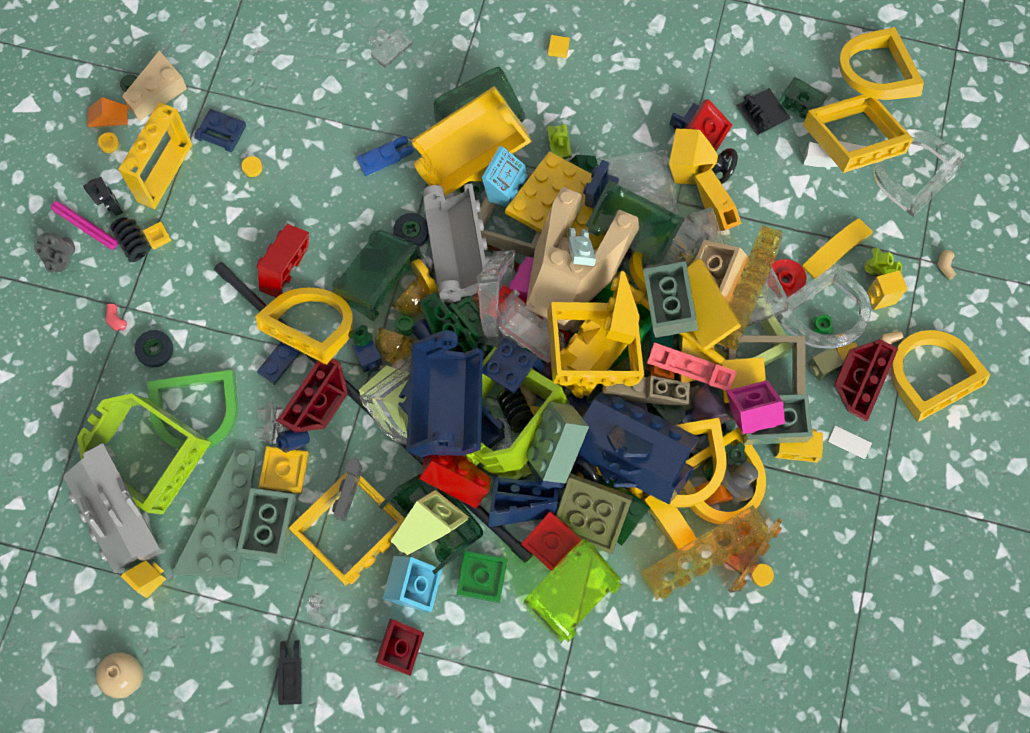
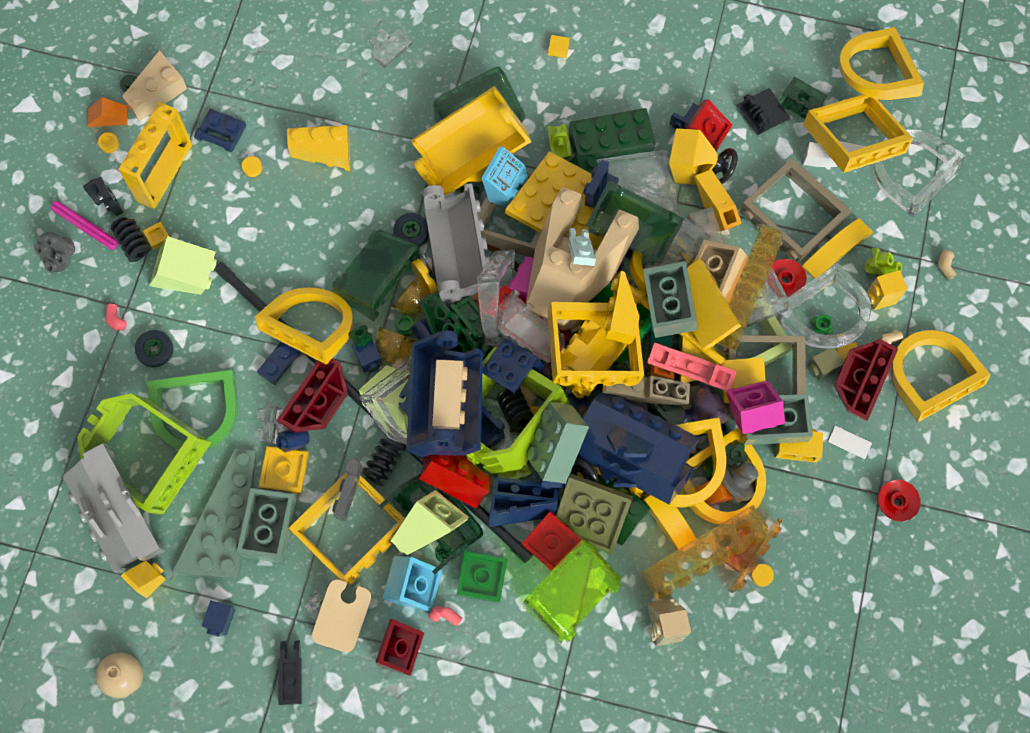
red wedge [256,224,309,298] -> none
blue hinge [356,136,414,176] -> none
none -> yellowish green slope [149,236,217,295]
none -> dark blue brick [201,600,236,637]
none -> yellow wedge [287,125,351,172]
none -> tan piece [312,579,371,652]
none -> black piece [362,438,406,486]
none -> coral arm [428,606,462,626]
none -> tan wedge [432,360,468,429]
none -> dark green brick [568,108,656,164]
none -> tan wedge [647,598,691,646]
none -> dark tan window [740,158,851,263]
none -> red dish [878,480,921,522]

